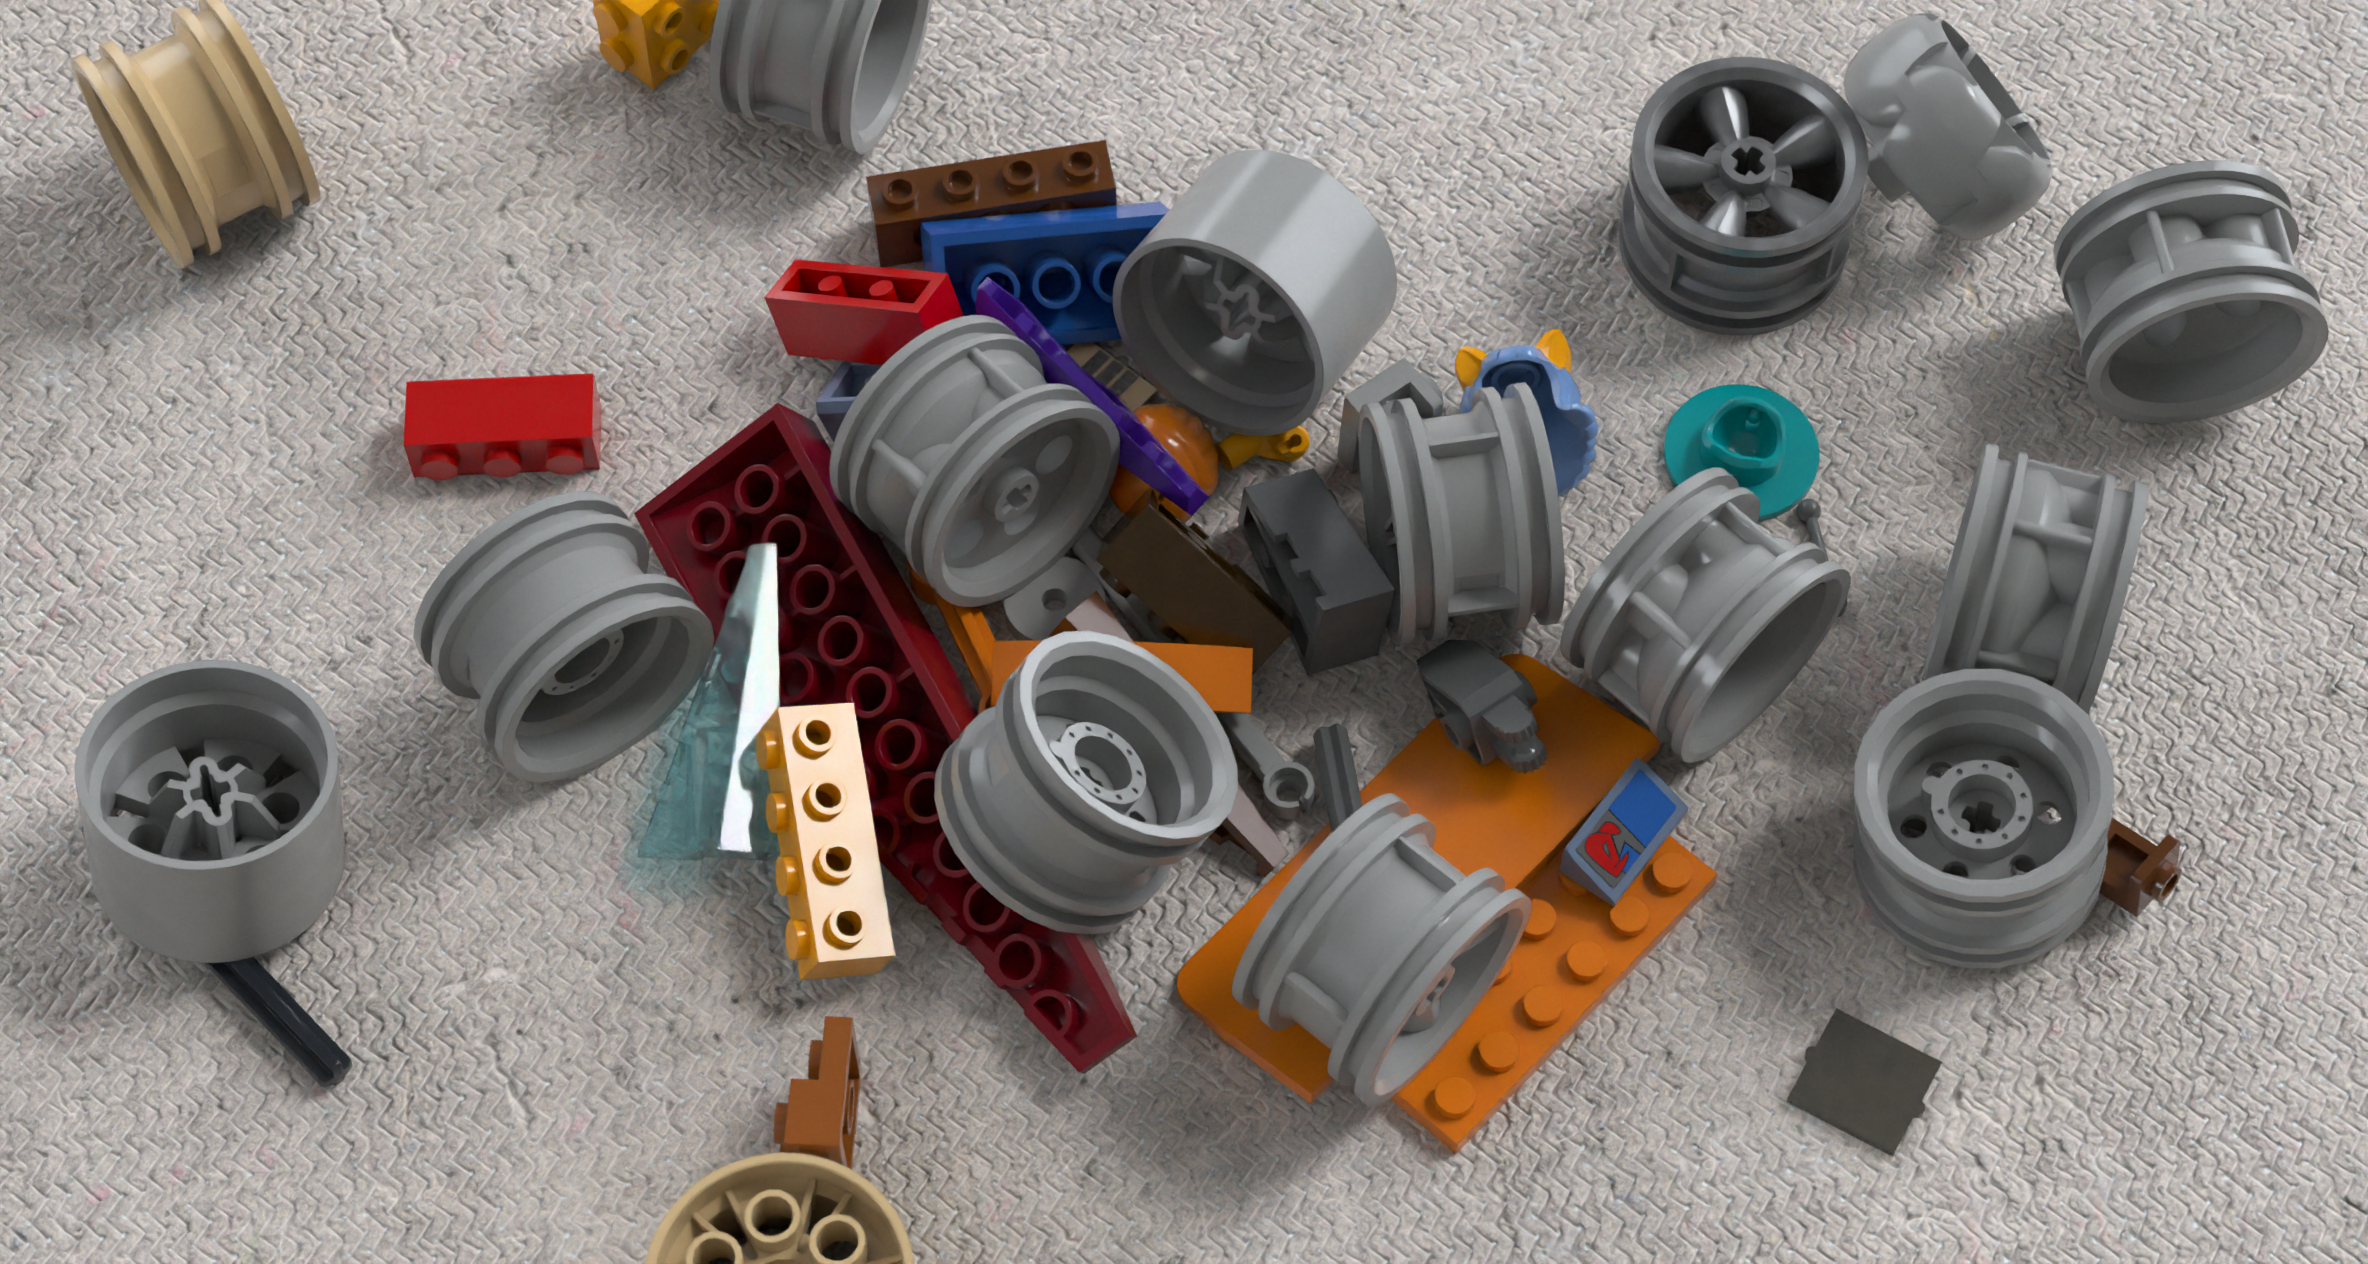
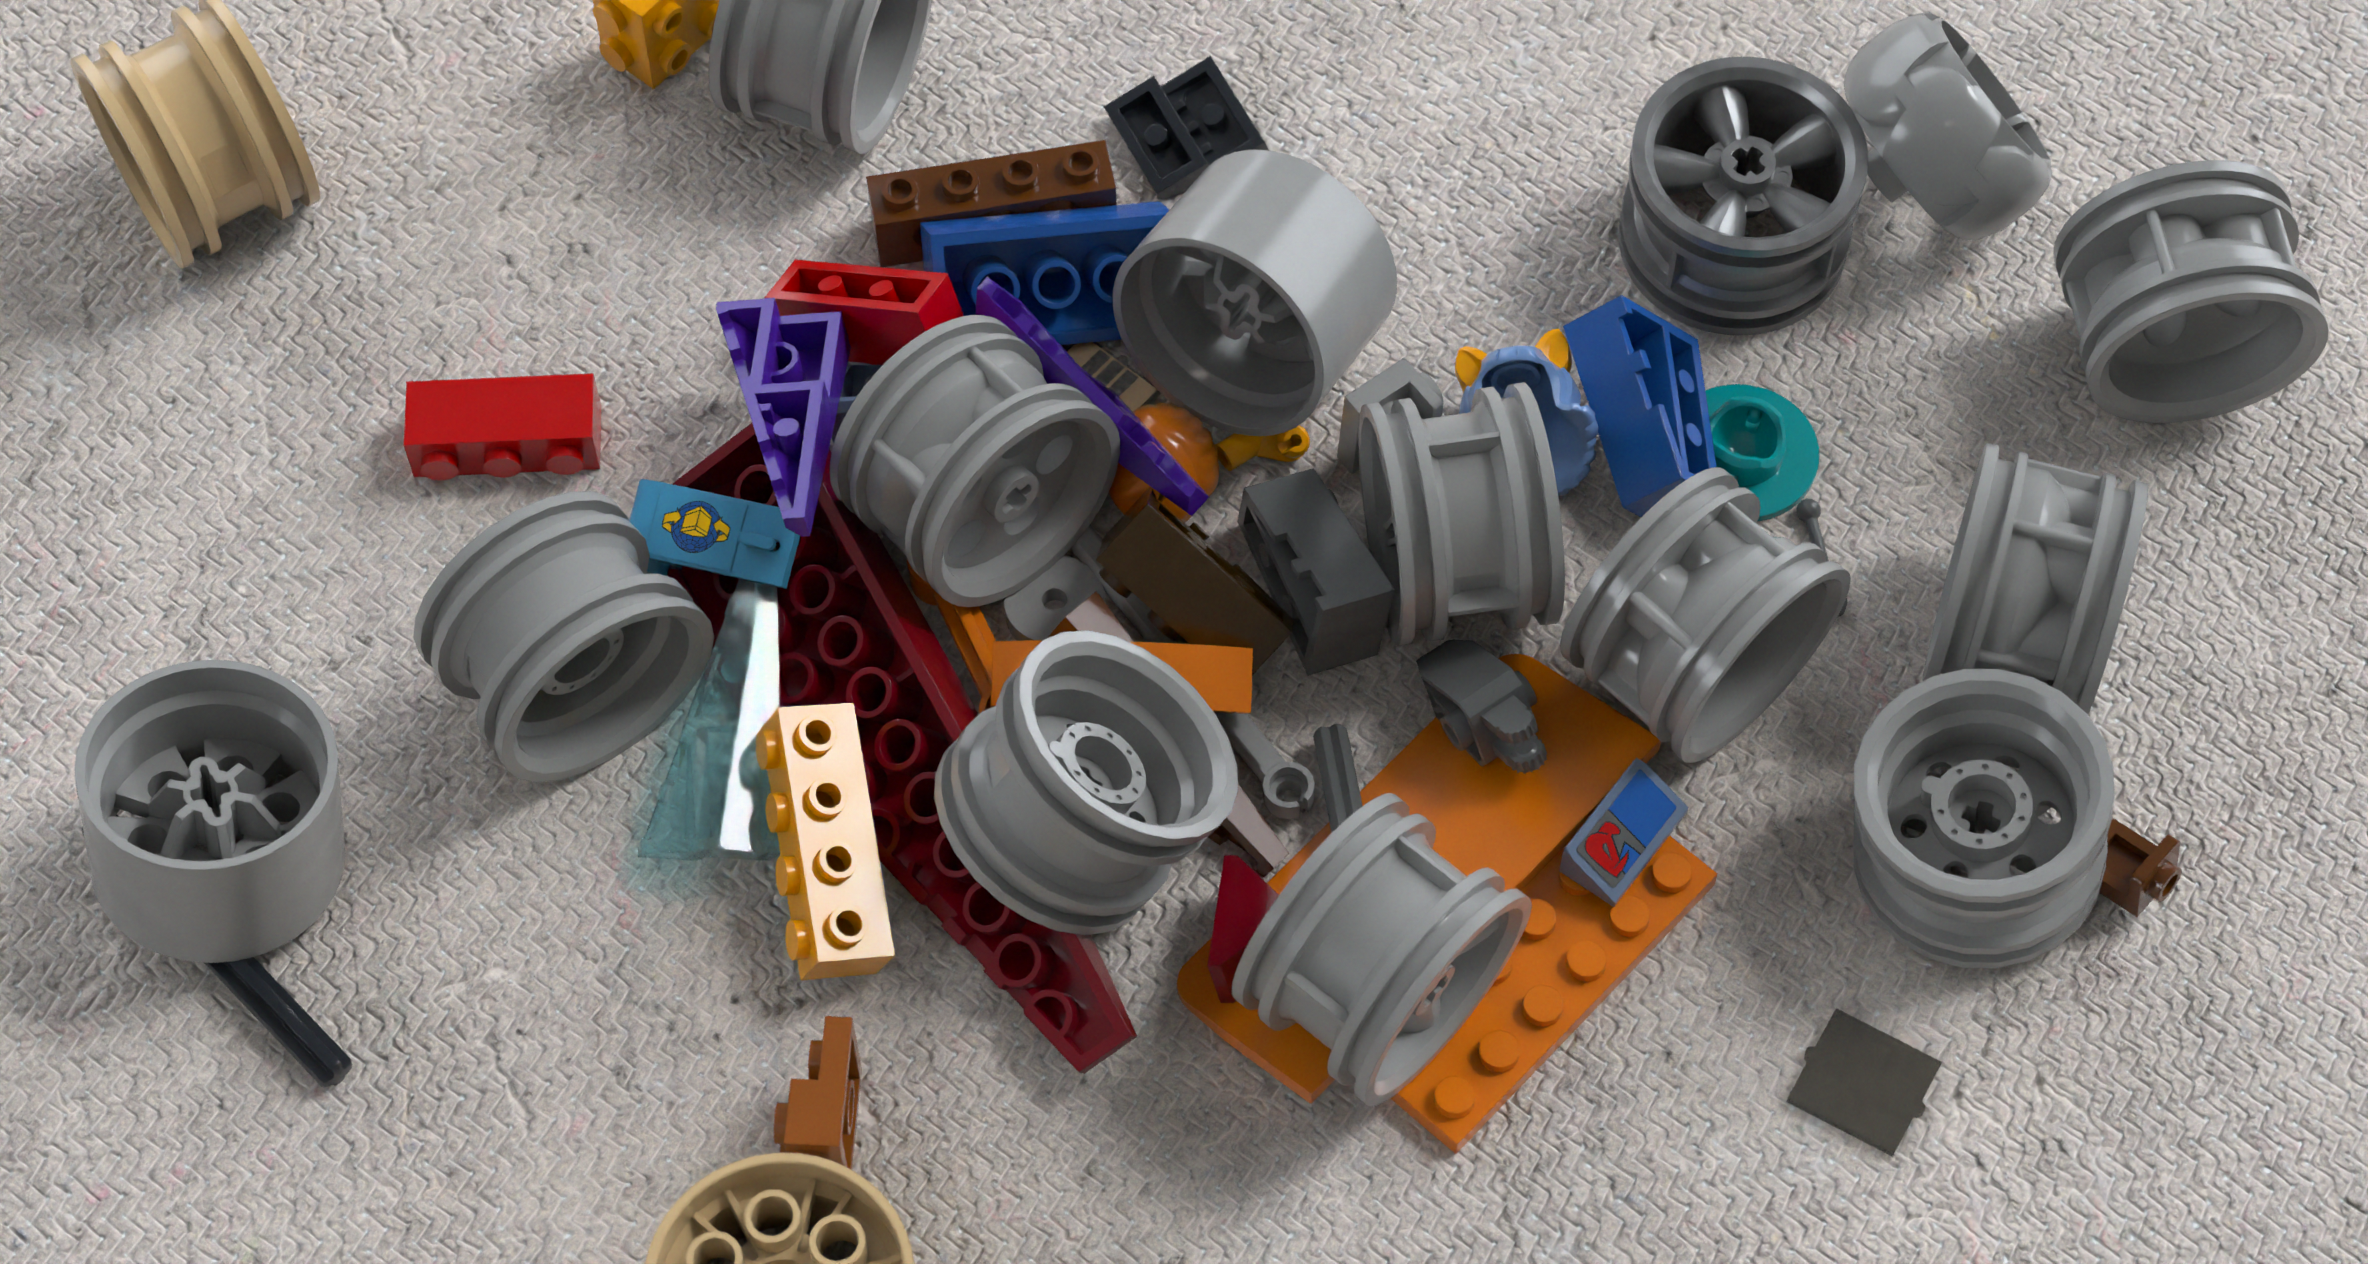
none -> dark azure door [629,479,800,589]
none -> dark purple wedge [716,298,851,537]
none -> black slope [1103,56,1269,199]
none -> dark red slope [1207,855,1279,1003]
none -> blue wedge [1563,295,1716,517]

